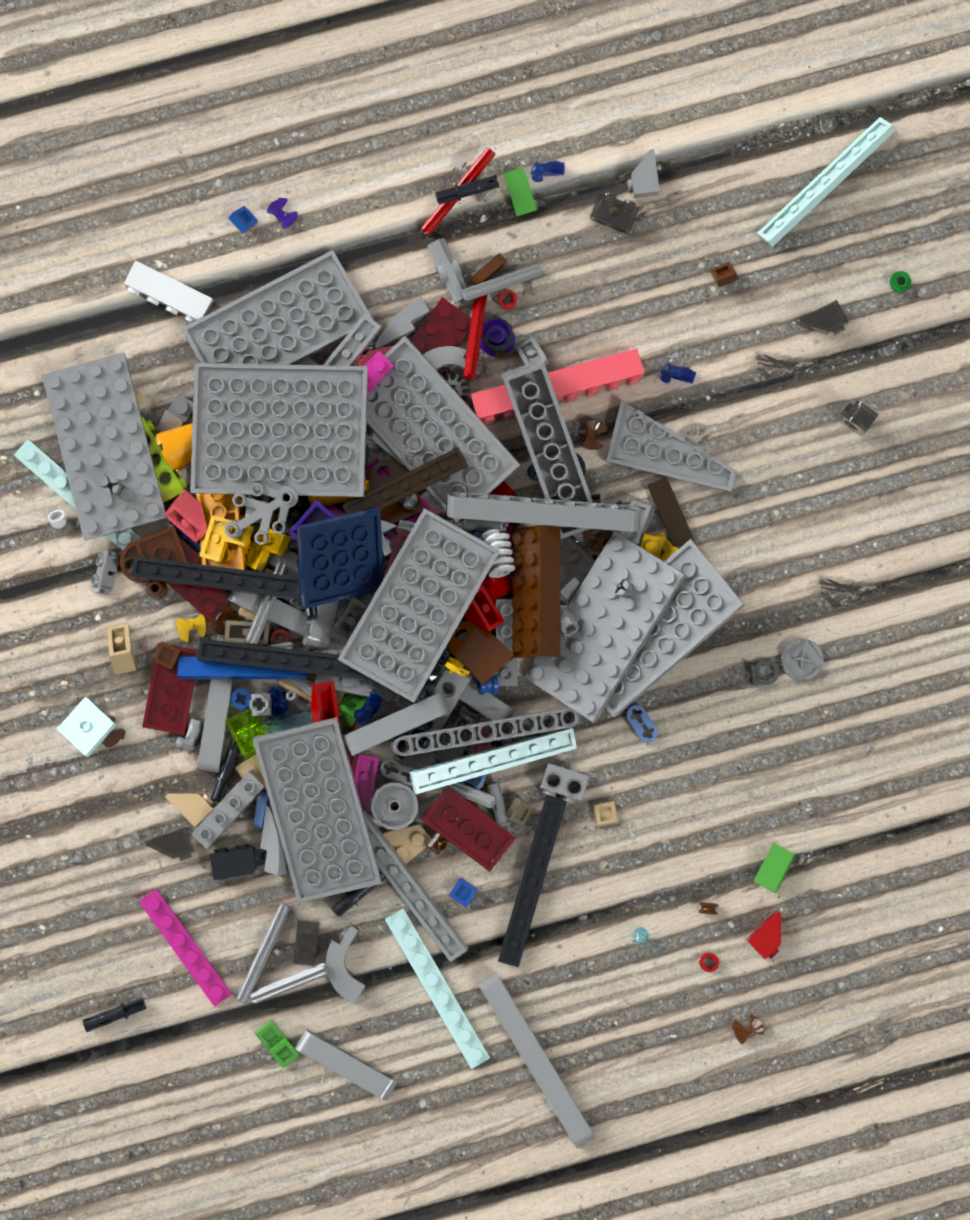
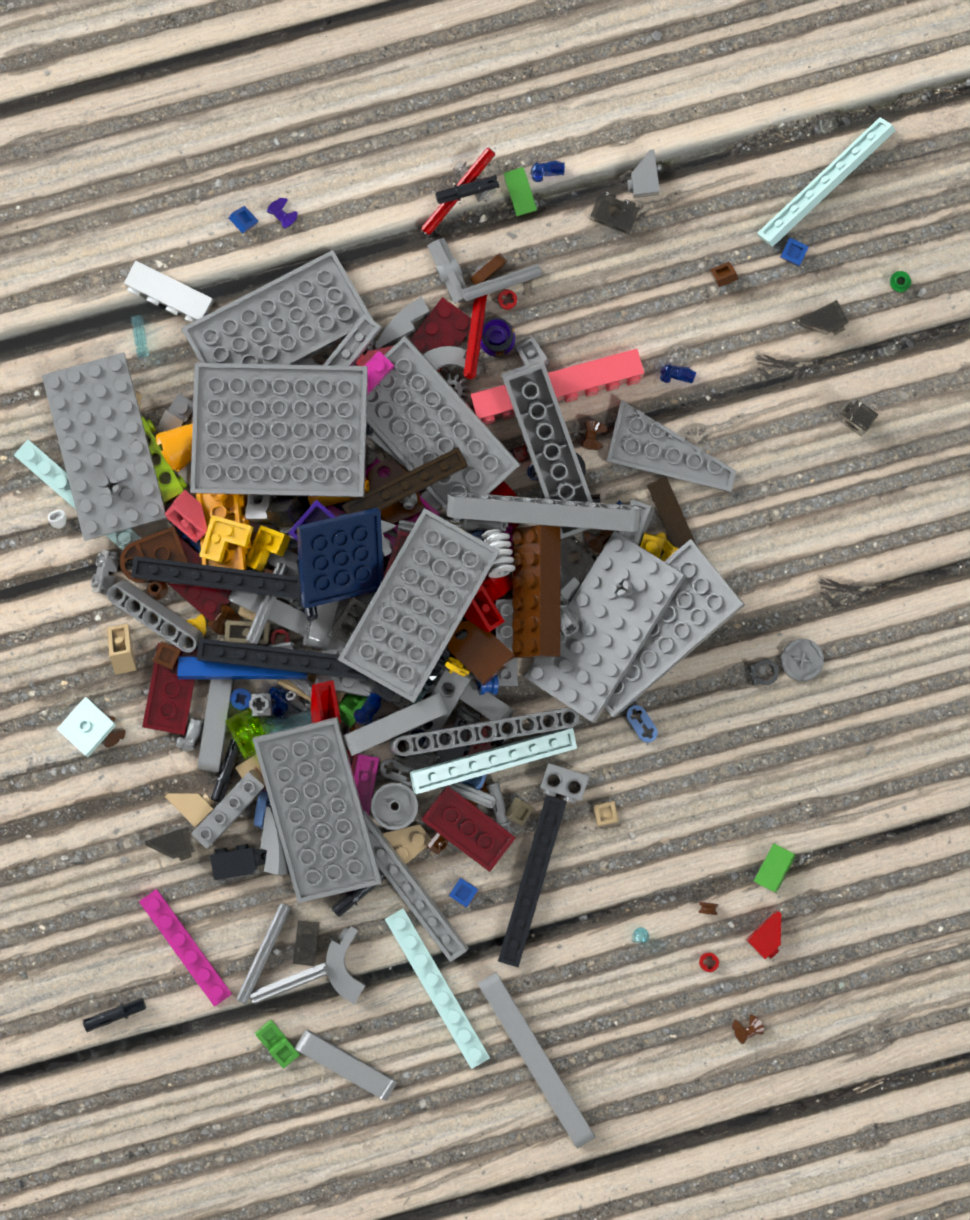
light grey plant [225,482,298,545] -> none
none -> light grey beam [107,580,204,652]
none -> clear light blue axle [131,315,149,358]
none -> clear red piece [512,444,527,463]
none -> blue plate [780,238,809,267]

